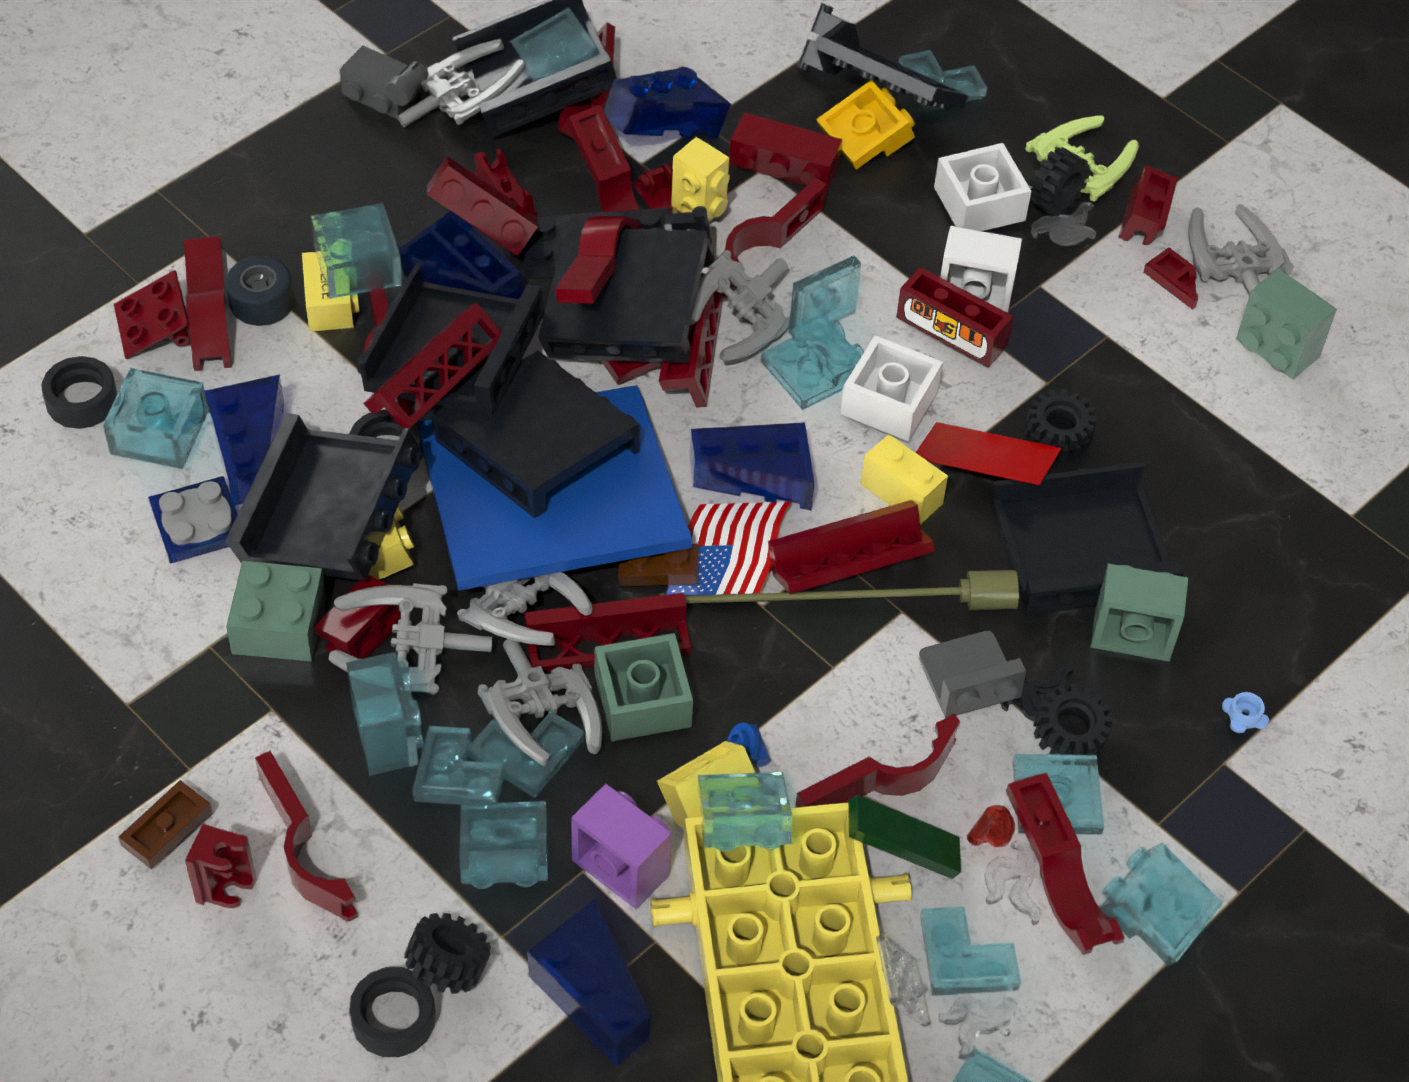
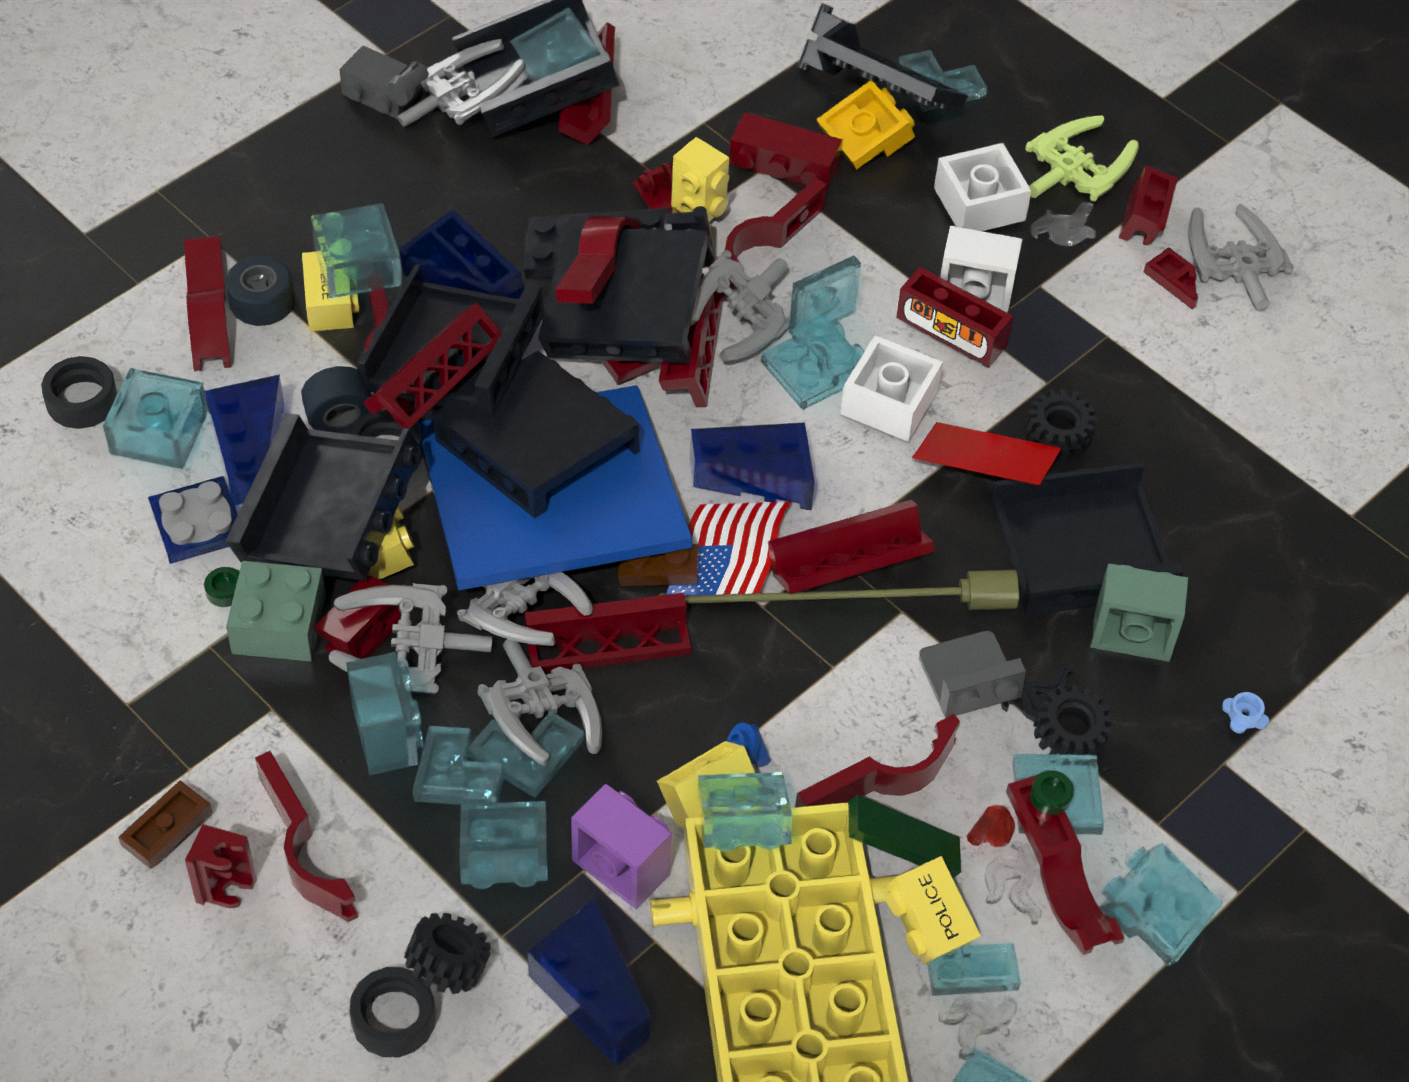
dark red hinge [113,270,190,359] -> none
dark red brick [427,156,538,256] -> none
dark red hinge [474,149,537,217] -> none
dark red piece [566,105,640,212] -> none
sand green brick [595,633,693,742] -> none
clear blue wedge [604,67,731,138] -> none
light yellow brick [860,434,948,525] -> none
clear window [876,934,931,1027] -> none
black tyre [1030,147,1090,216] -> none
sand green brick [1236,268,1337,379] -> none
none -> dark green tile [204,567,239,607]
none -> black wheel [301,366,372,434]
none -> light yellow brick [885,856,981,965]
none -> dark green tile [1030,770,1074,815]

